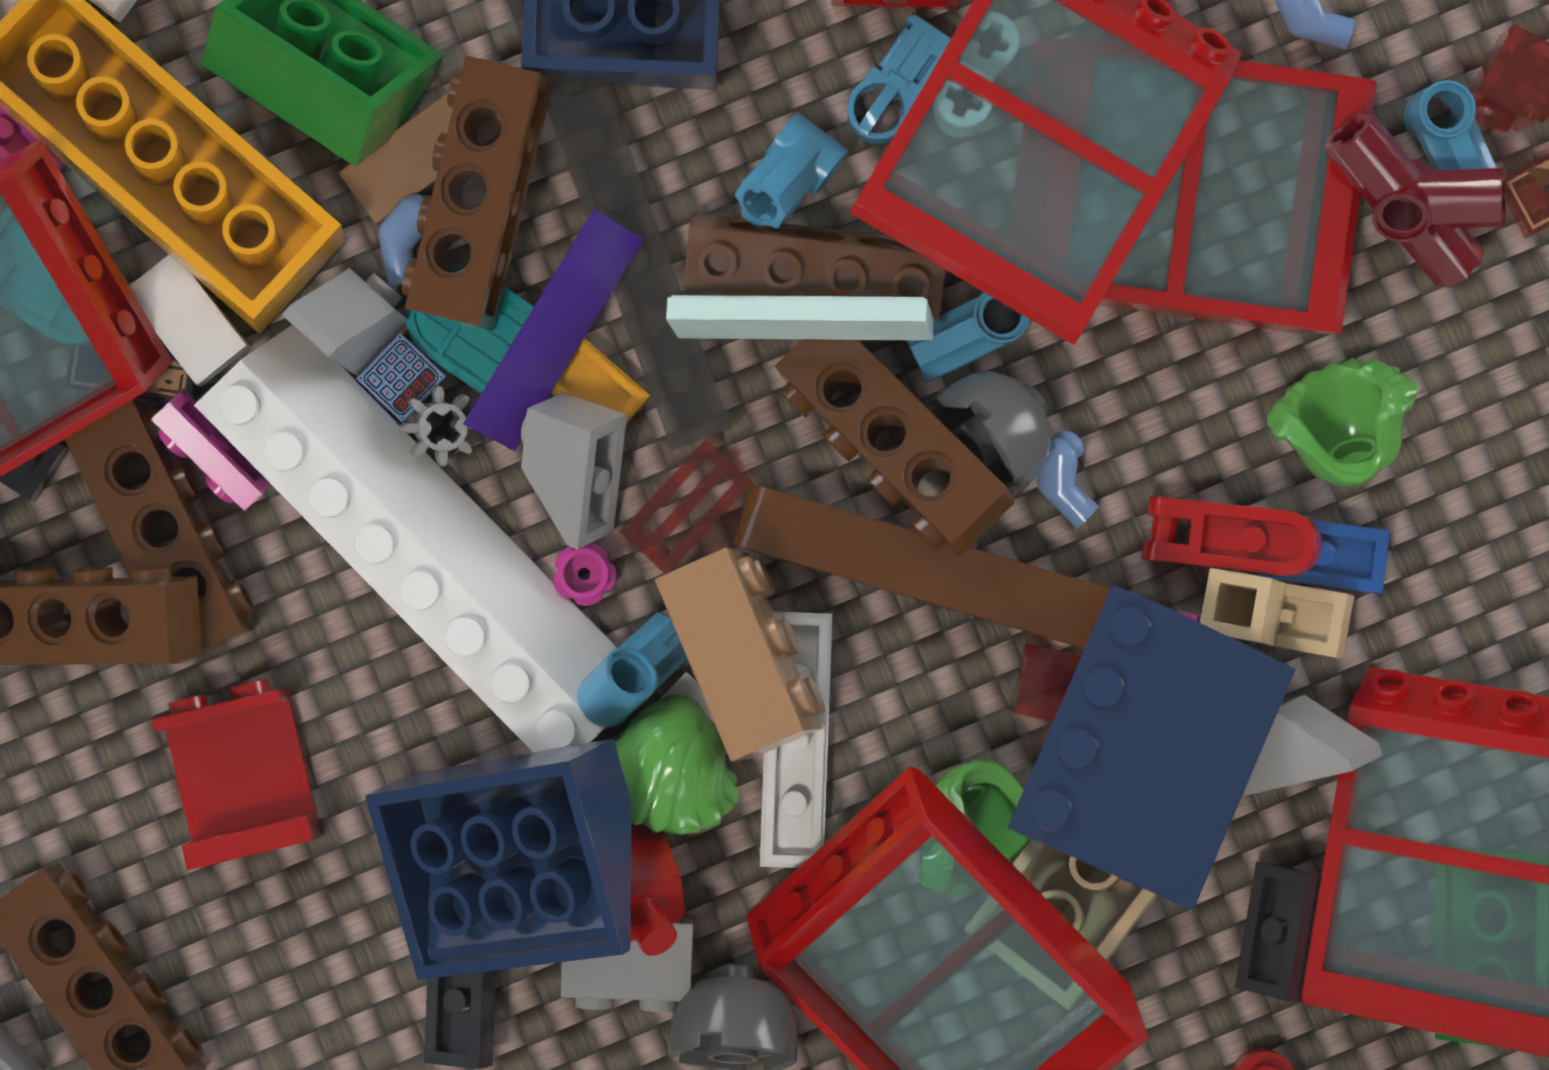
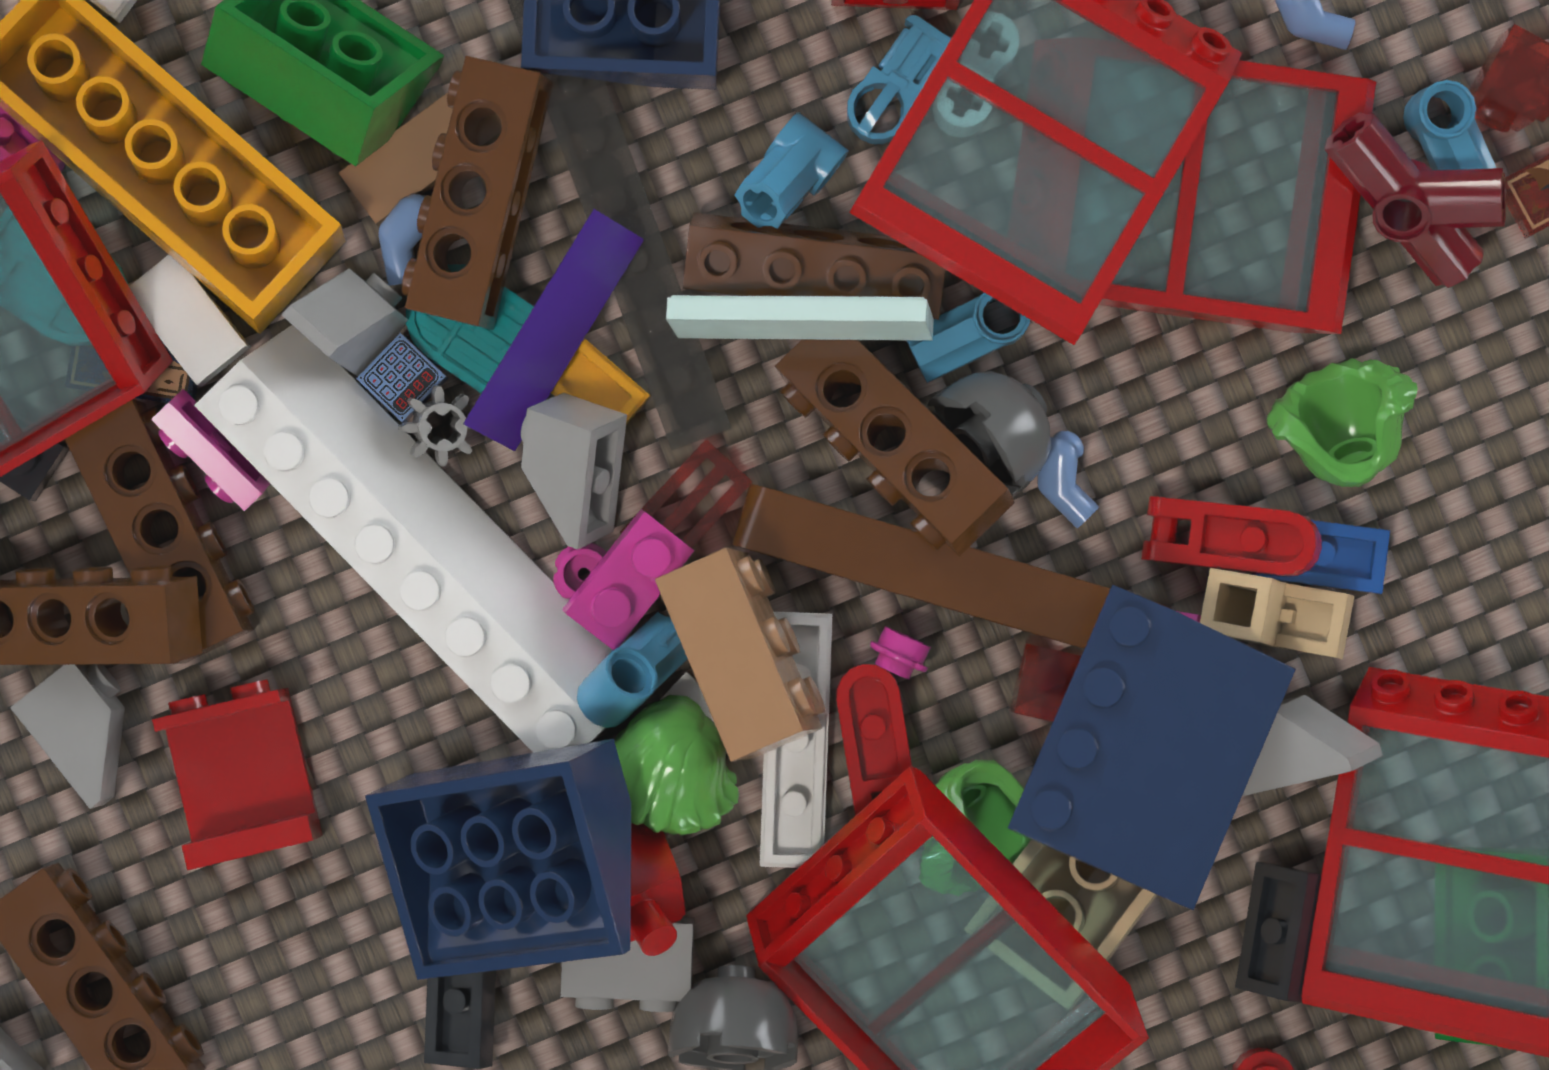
none -> light grey slope [10,664,125,809]
none -> dark pink plate [562,509,694,650]
none -> red plate [836,664,912,816]
none -> dark pink plate [870,626,931,679]

